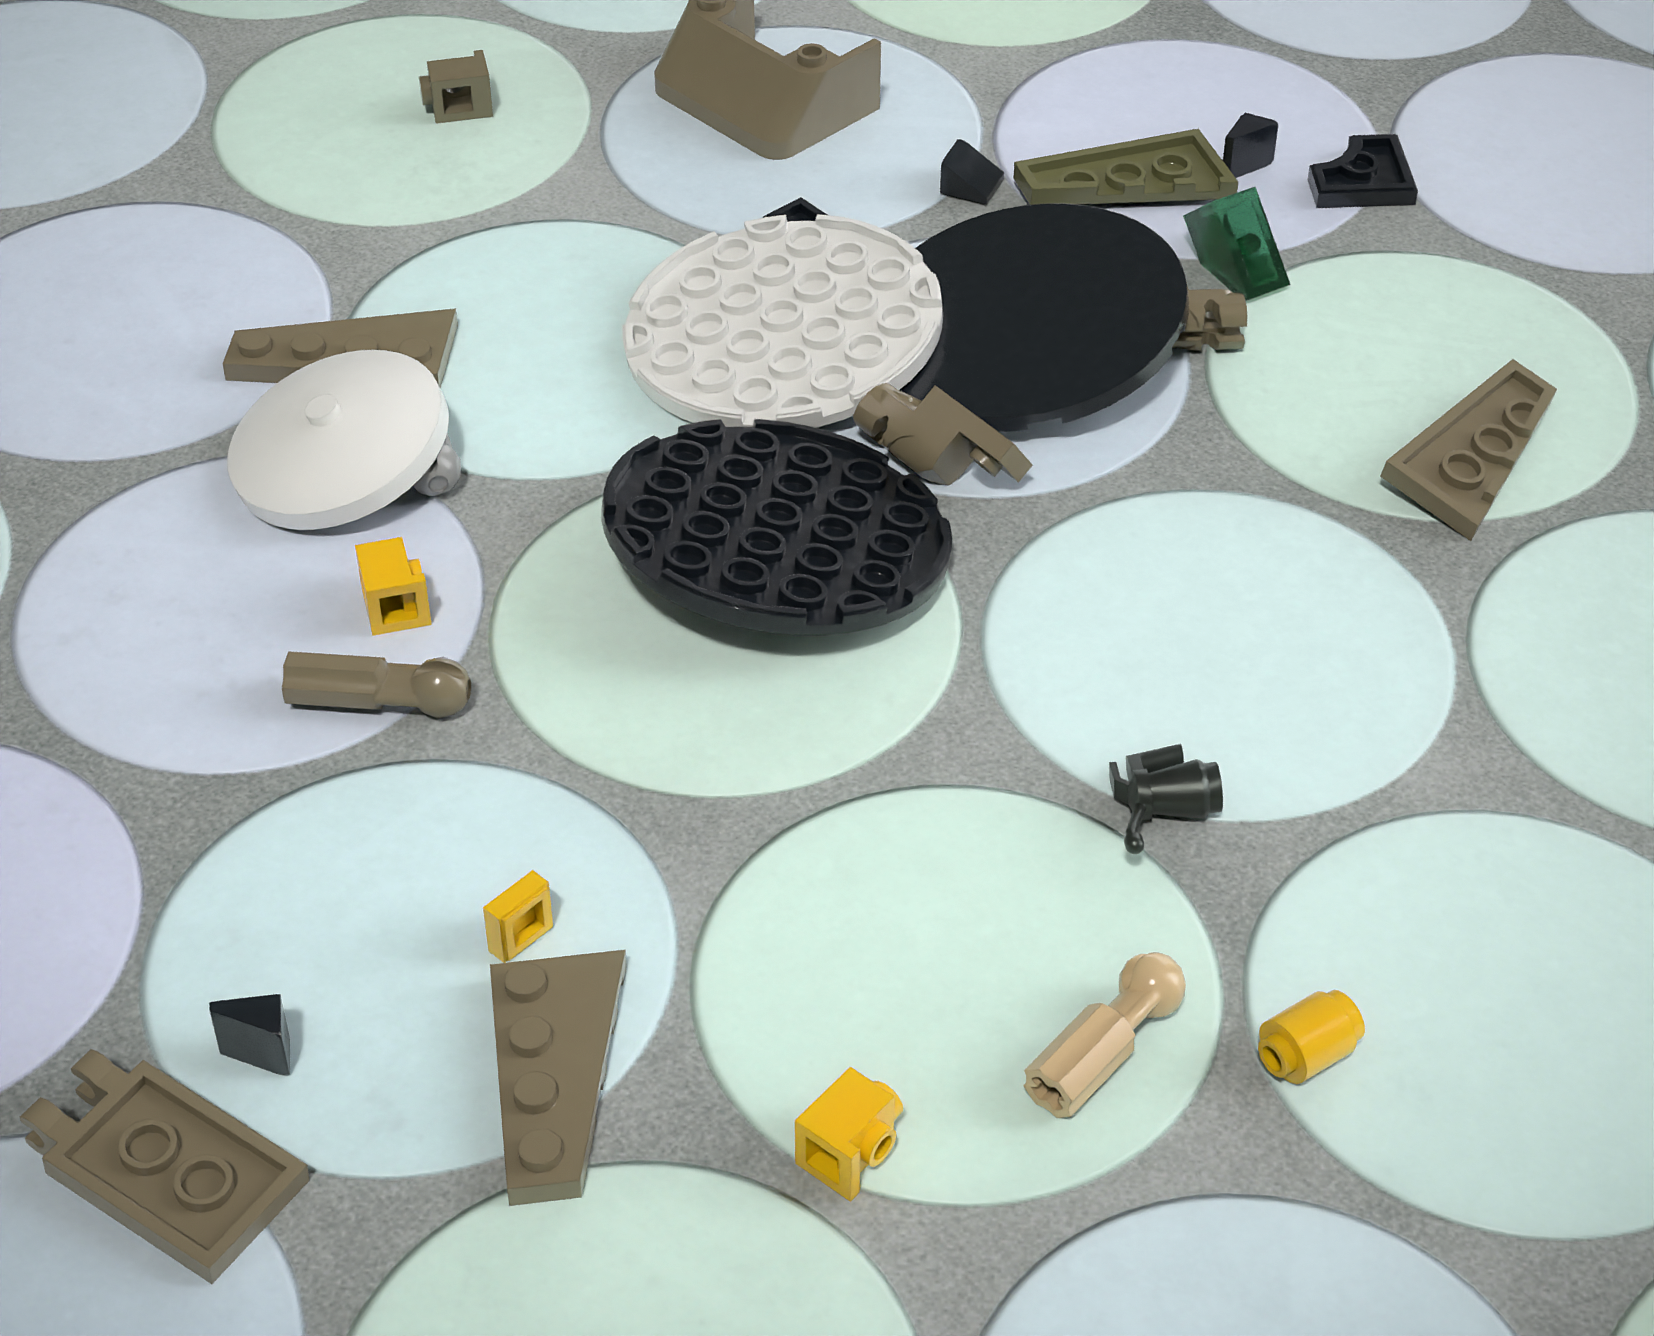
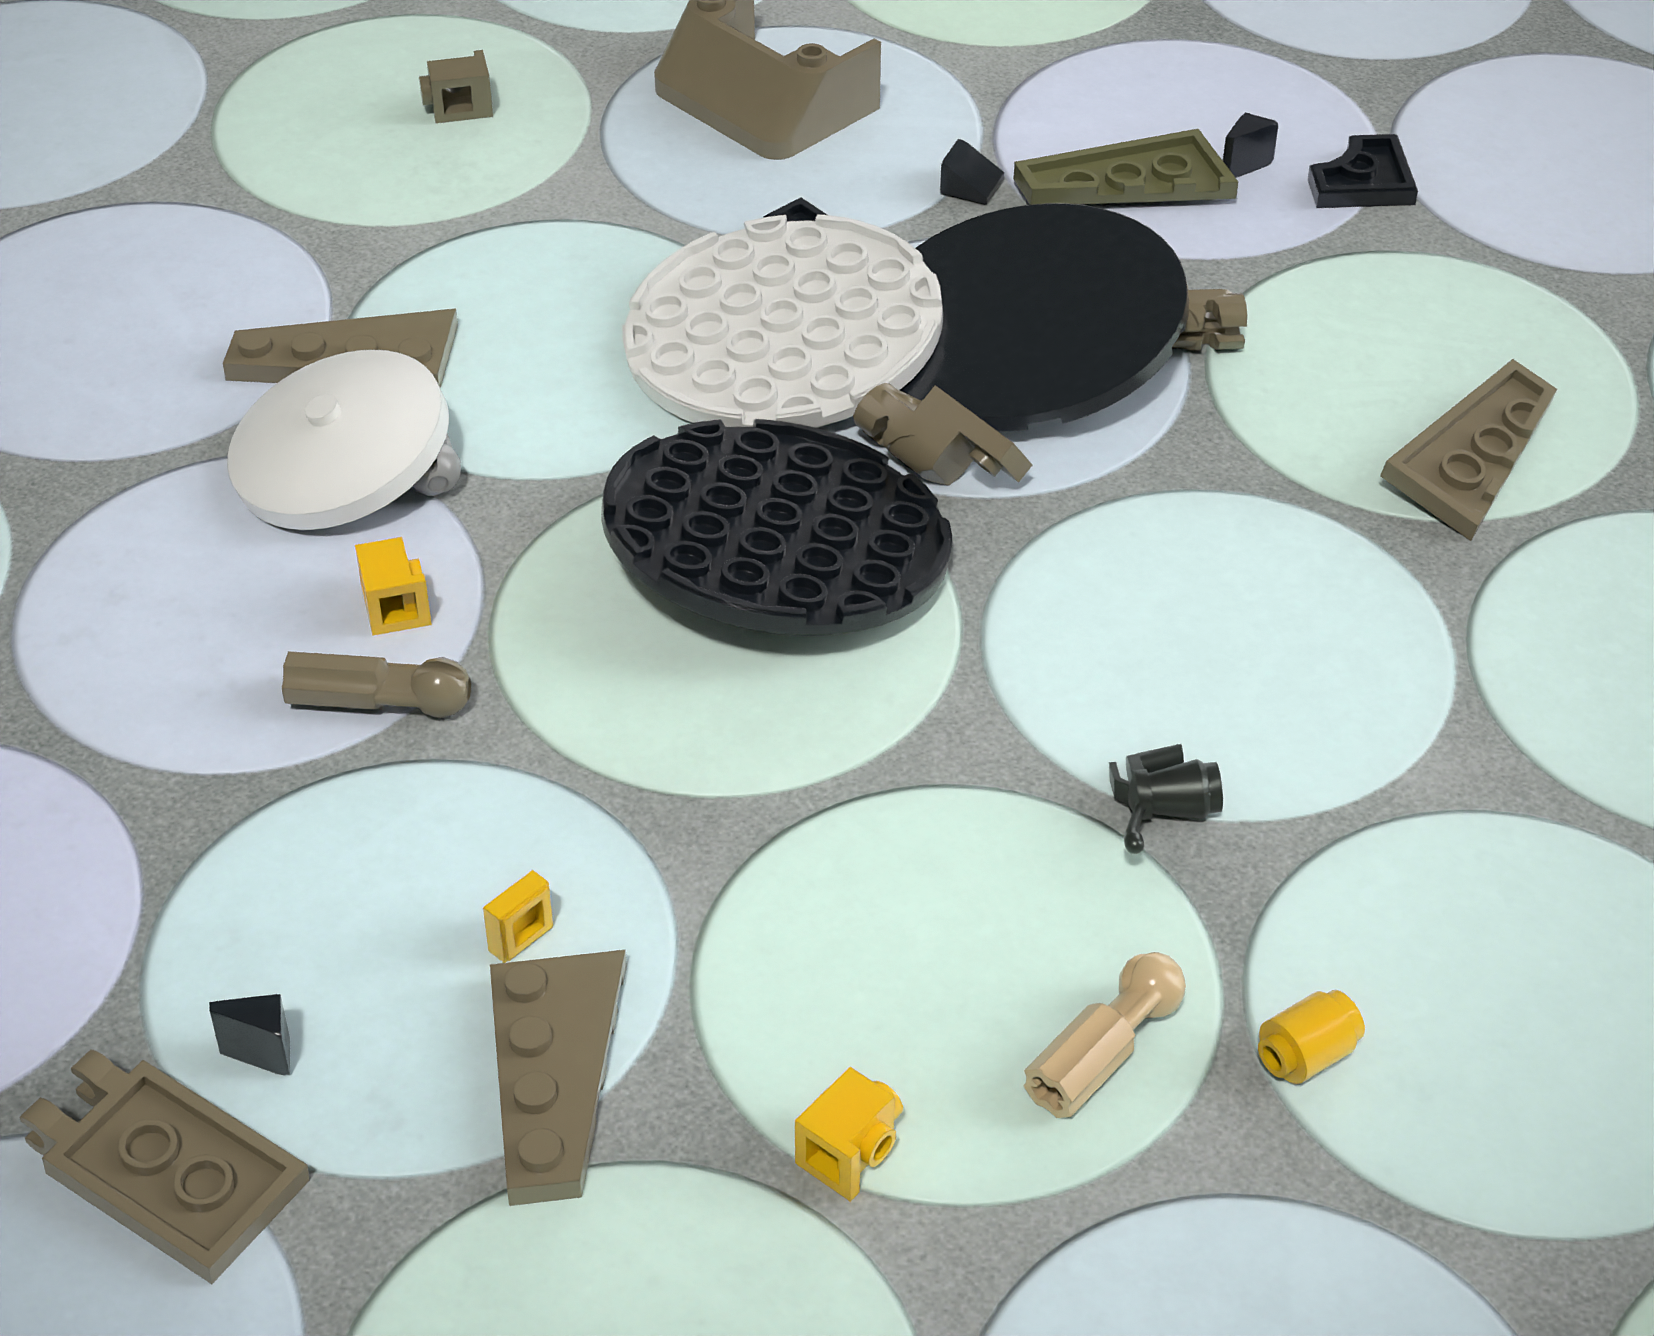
clear green slope [1183,187,1291,301] -> none

